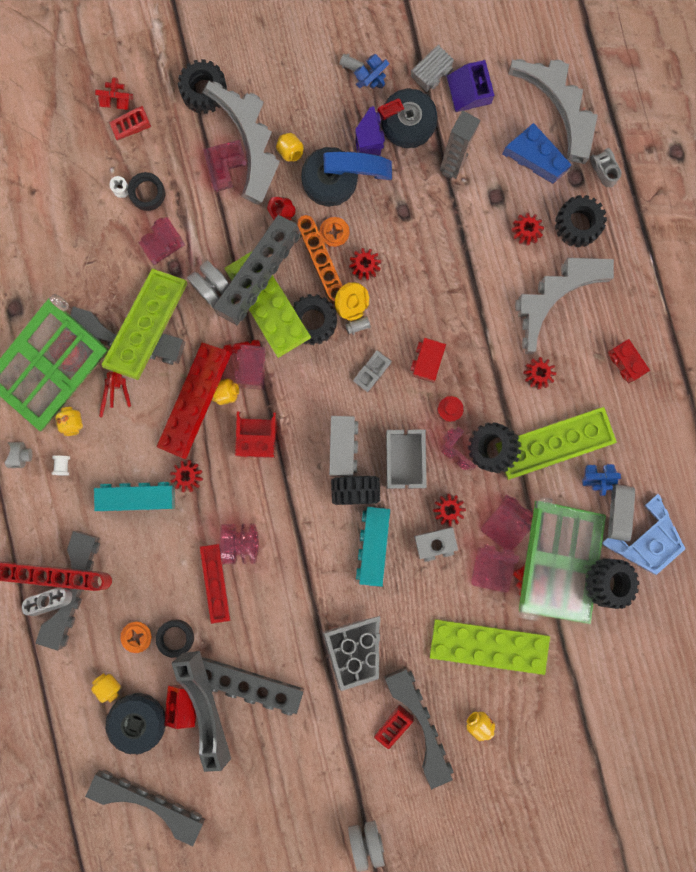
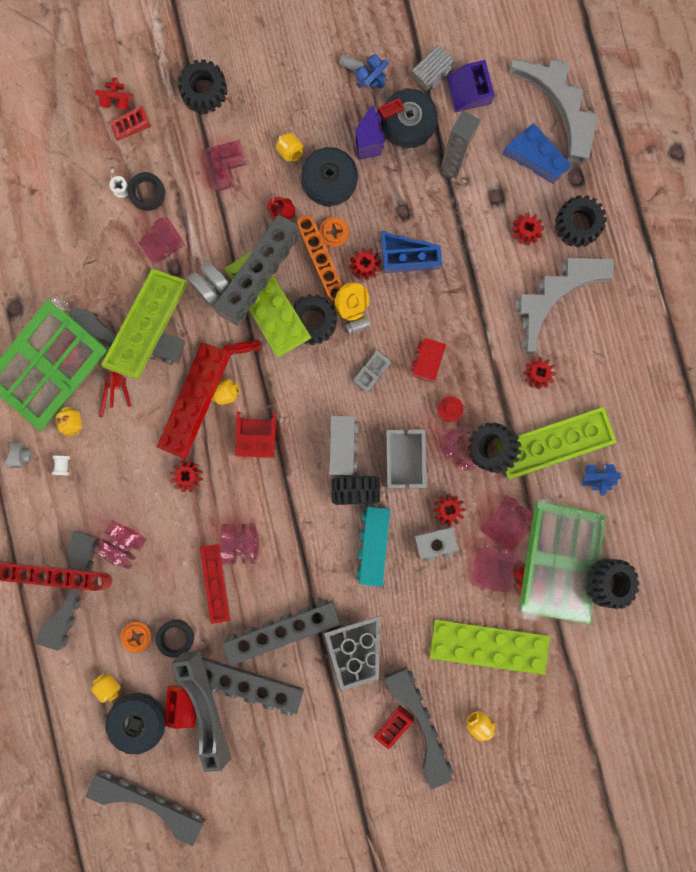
light grey beam [22,587,72,616] -> none
teal brick [94,482,175,511] -> none
light grey arch [202,81,280,205] -> none
clear pink brick [235,345,266,390] -> none
blue slope [323,152,392,180] -> none
light grey wheel [348,821,385,872] -> none
light grey piece [590,148,622,188] -> none
light blue wing [602,494,685,575] -> none
red brick [608,339,650,384] -> none
light grey beam [608,484,635,541] -> none
none -> clear pink wheel [94,520,147,569]
none -> dark grey brick [222,599,340,666]
none -> blue wedge [381,231,442,273]

